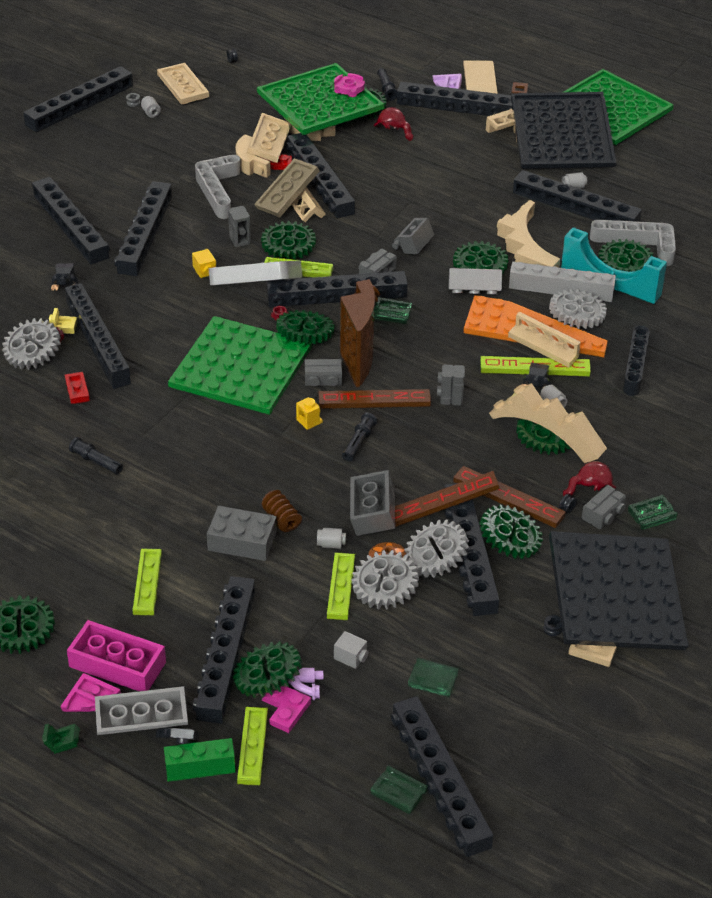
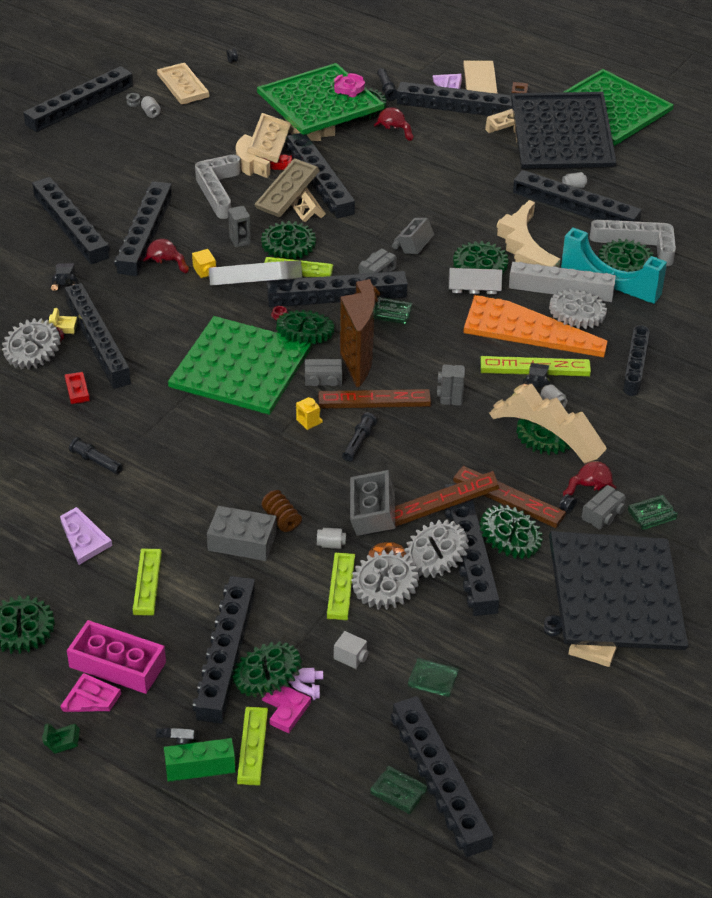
light grey slope [95,687,188,735] -> none
tan fence [508,312,580,367] -> none
none -> lavender wing [60,507,112,565]
none -> dark red piece [143,239,189,273]

